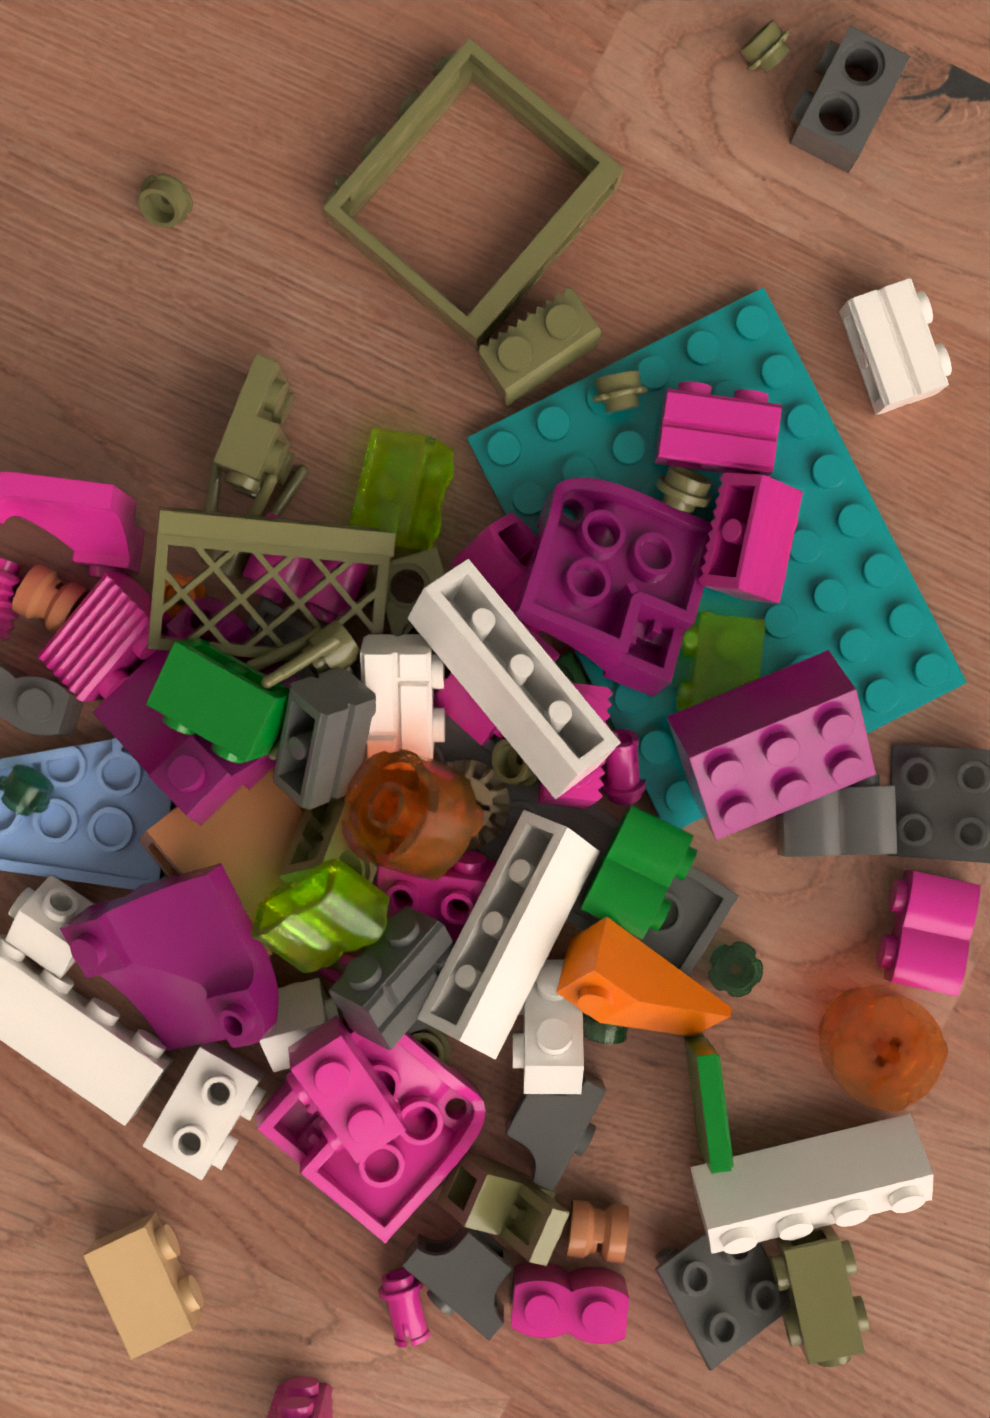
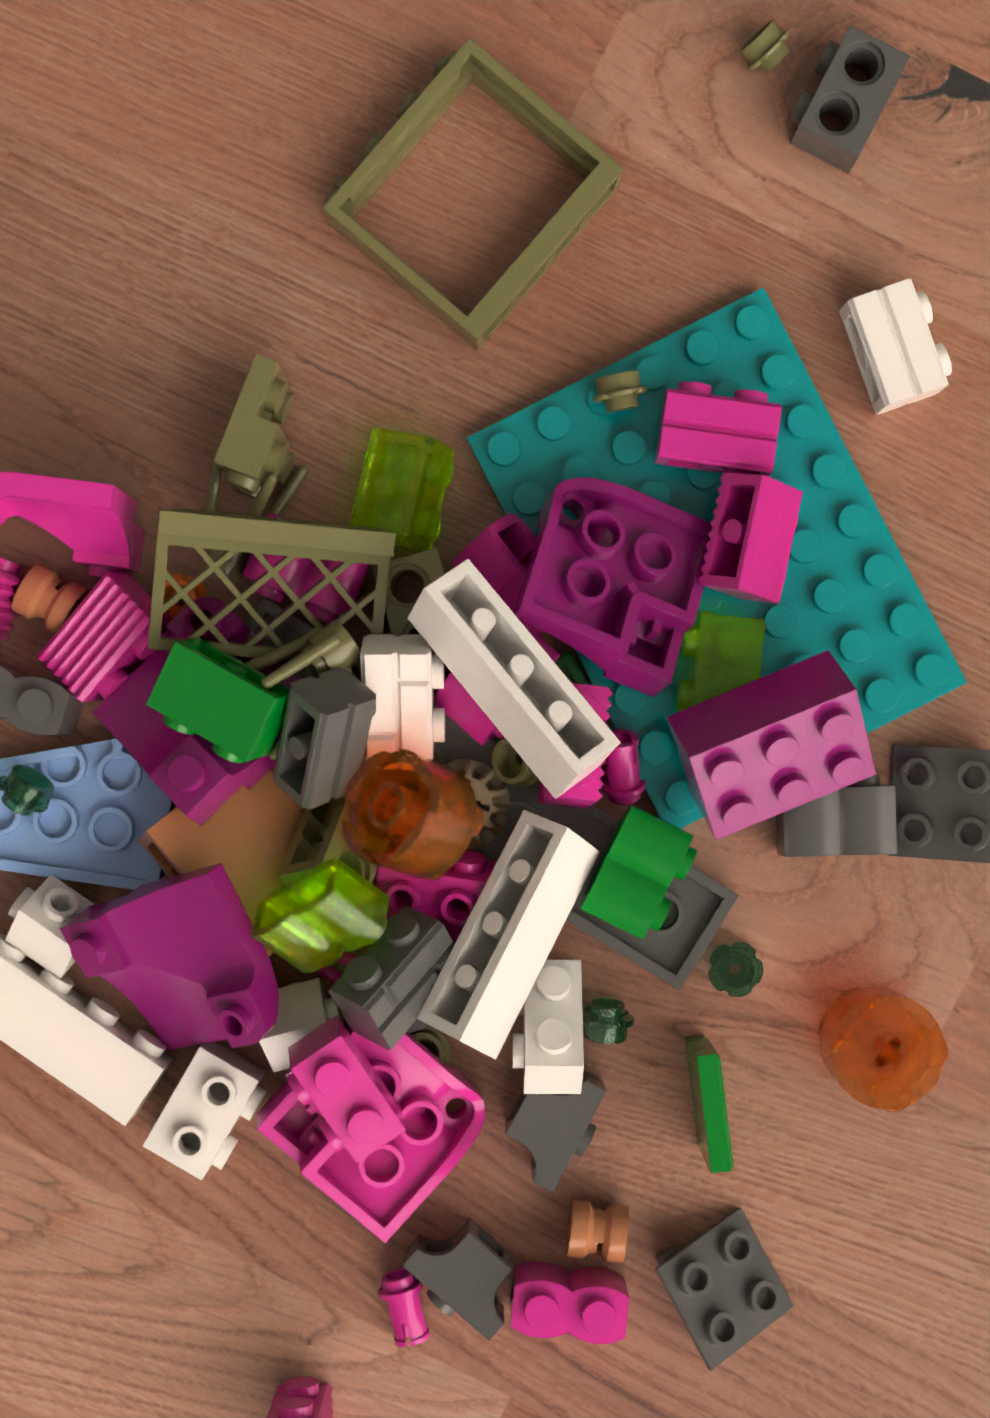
tan brick [83,1212,204,1360] -> none
olive plate [138,173,193,228] -> none
olive brick [437,1152,570,1266] -> none
olive brick [479,287,602,406] -> none
orange slope [556,917,732,1037] -> none
olive plate [656,465,712,513] -> none
white brick [690,1113,934,1254] -> none
olive brick [770,1225,869,1367] -> none
dark pink brick [877,870,981,996] -> none

